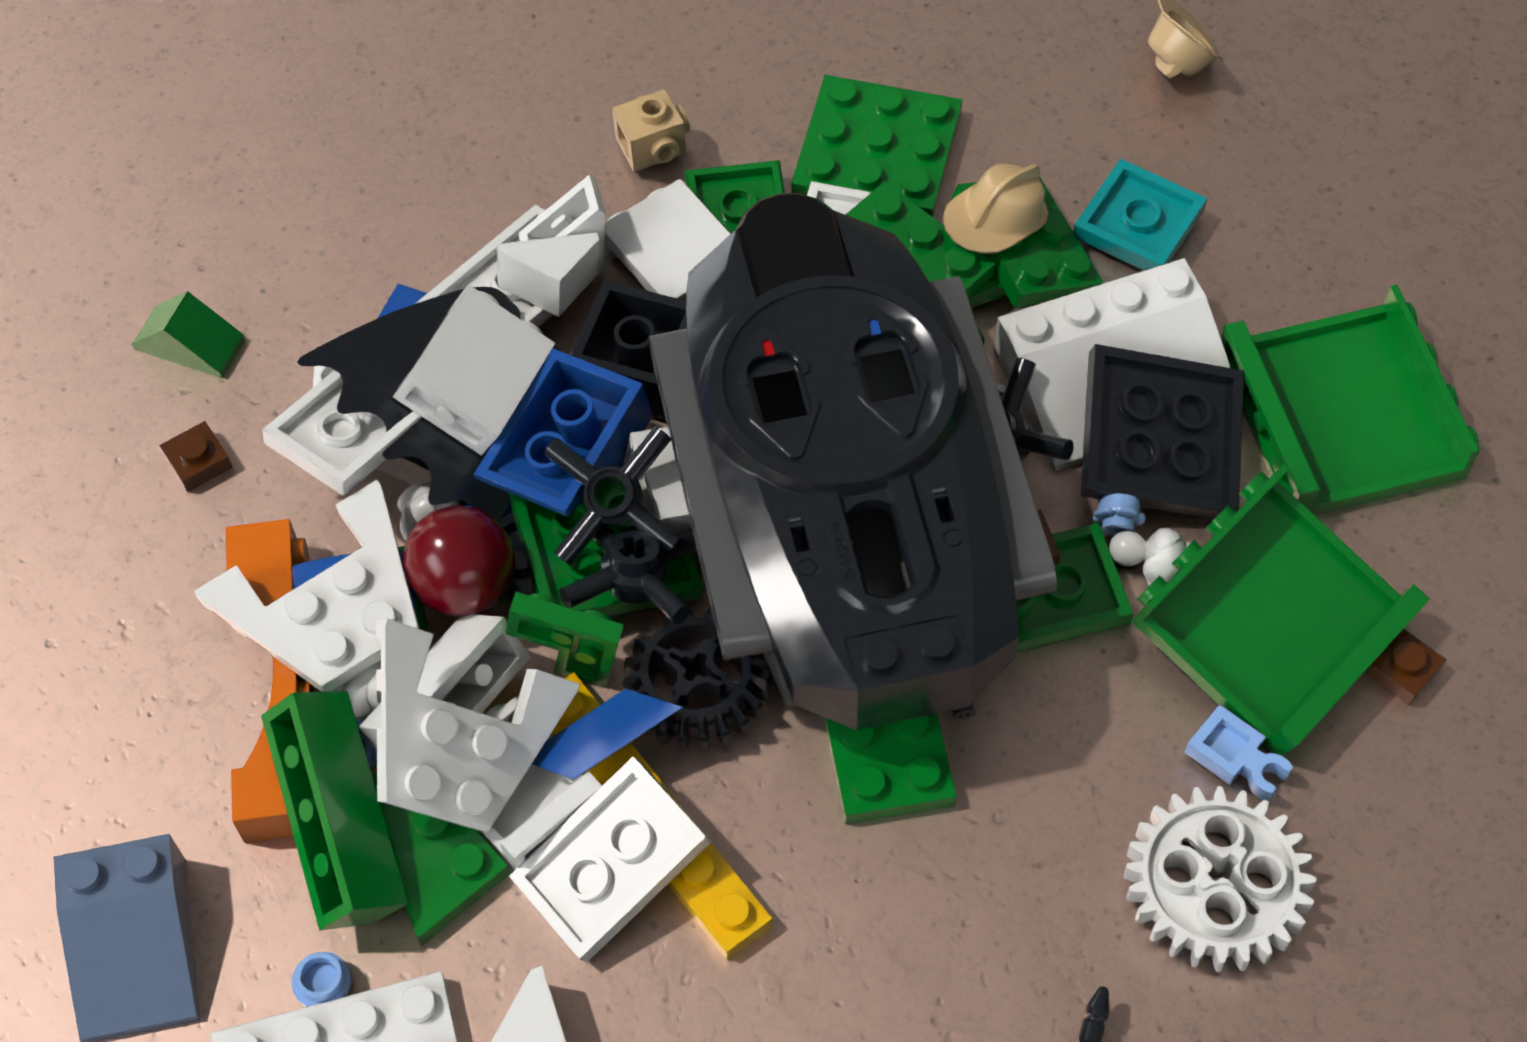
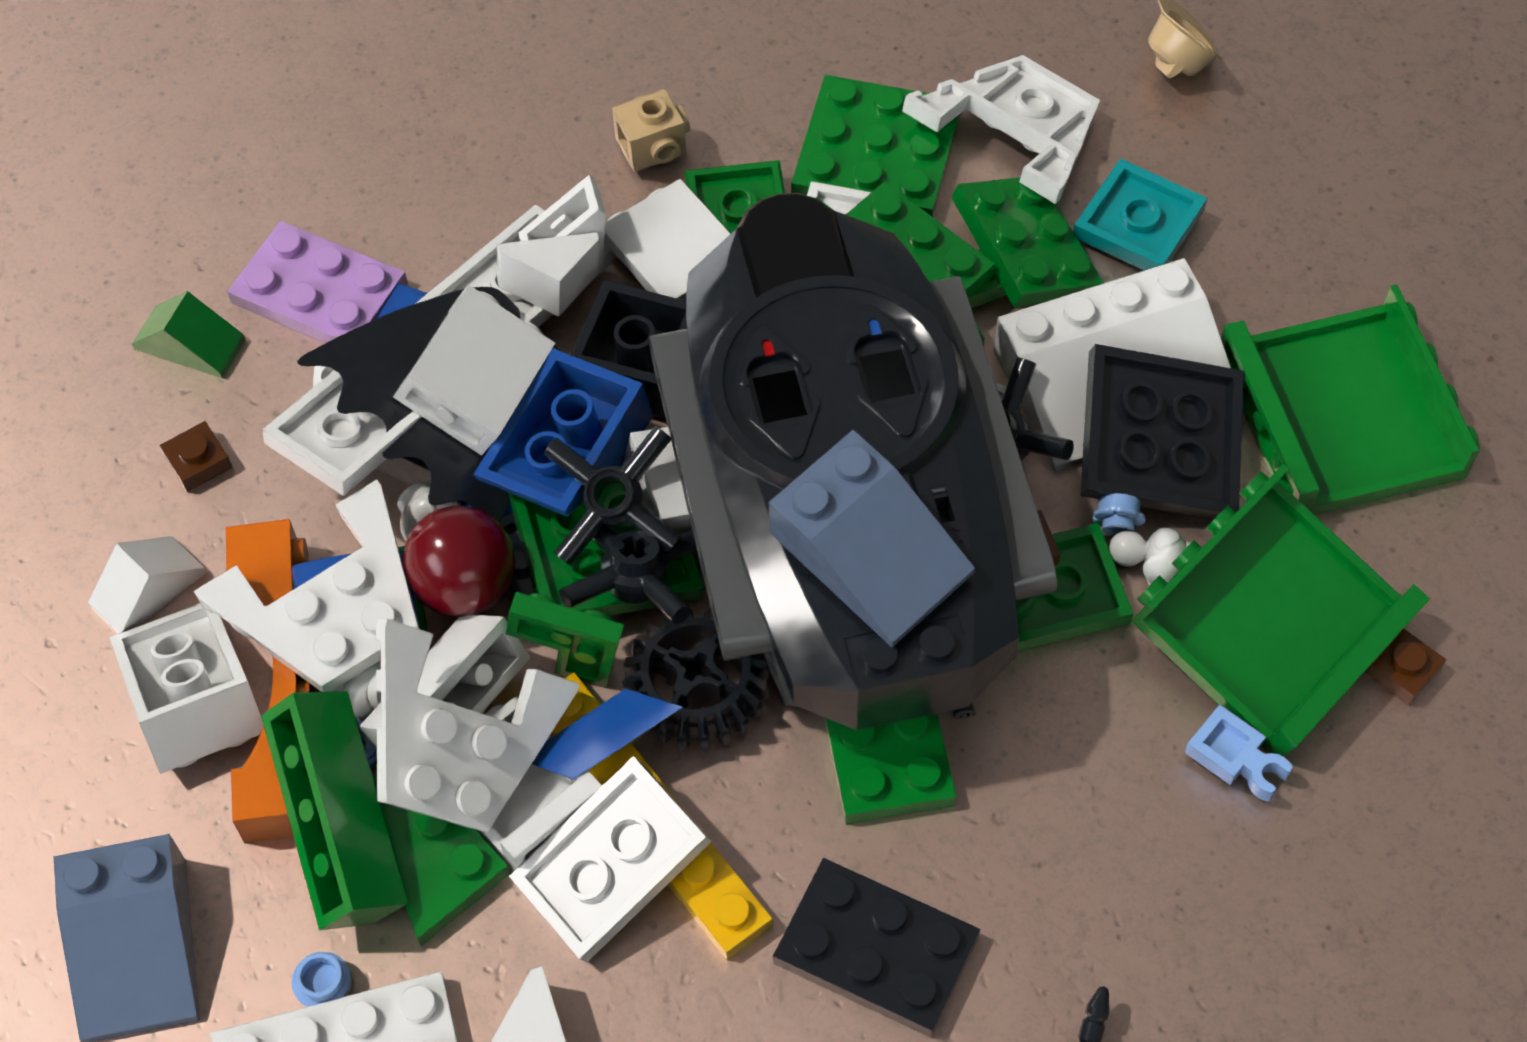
tan piece [943,163,1049,254] -> none
white gear [1124,786,1316,972] -> none
none -> white slope [88,536,207,634]
none -> white slope [109,603,263,774]
none -> lavender plate [227,221,408,343]
none -> sand blue slope [769,430,975,647]
none -> black plate [773,858,980,1038]
none -> white wing [902,55,1100,204]

